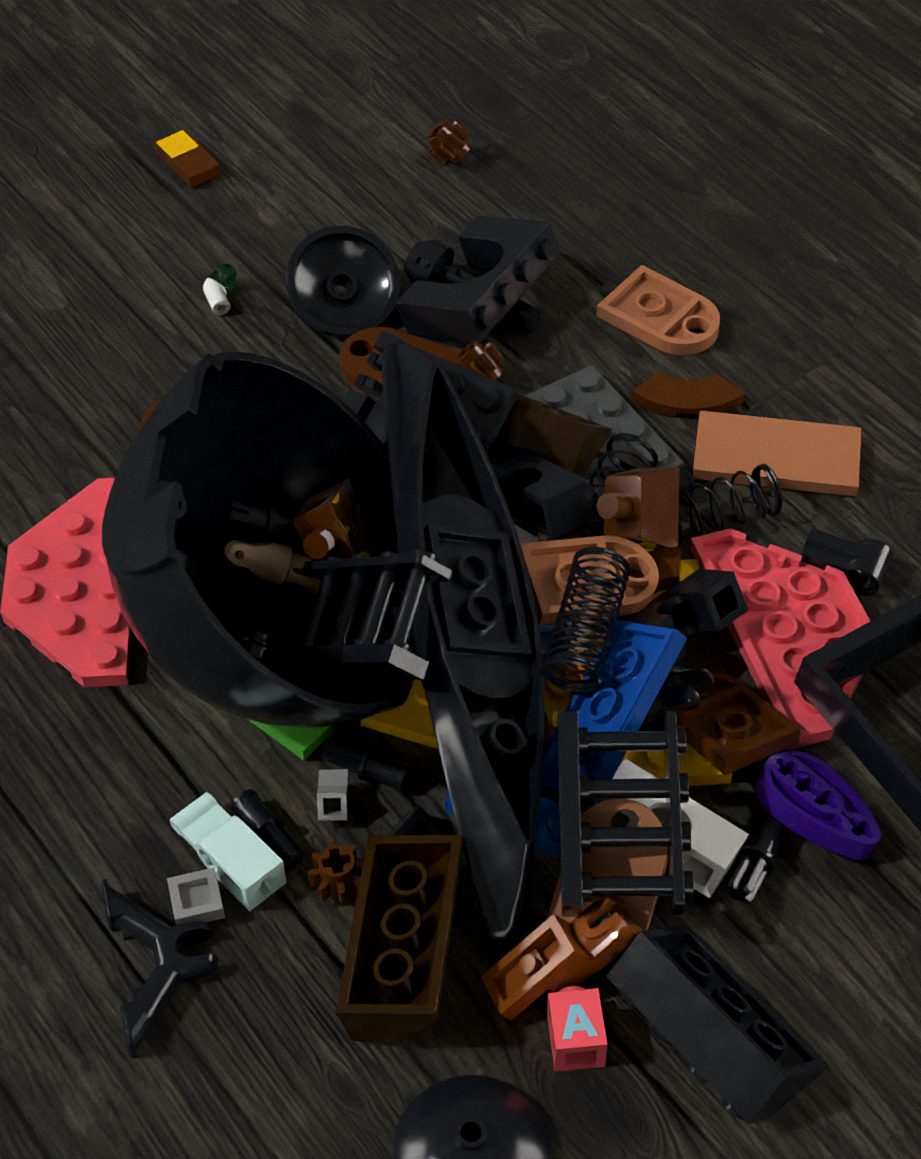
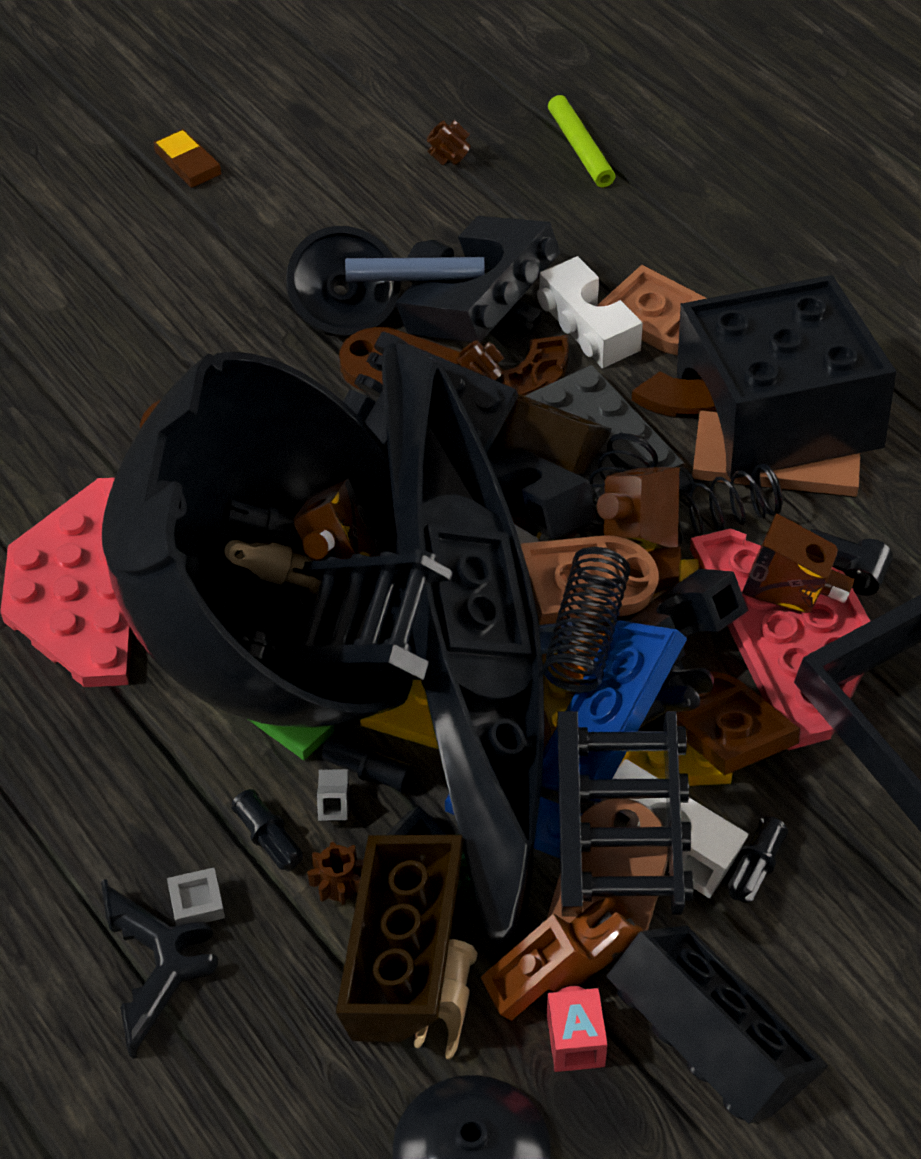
light aqua piece [170,792,287,912] -> none
arm [203,263,237,316] -> none
dark purple piece [756,750,881,860] -> none
none -> sand blue piece [345,257,485,282]
none -> tan piece [414,939,478,1060]
none -> reddish brown tile [499,335,569,396]
none -> white arch [537,256,643,368]
none -> lime piece [548,95,615,188]
none -> black container [677,275,896,480]
none -> reddish brown torso [742,513,855,613]

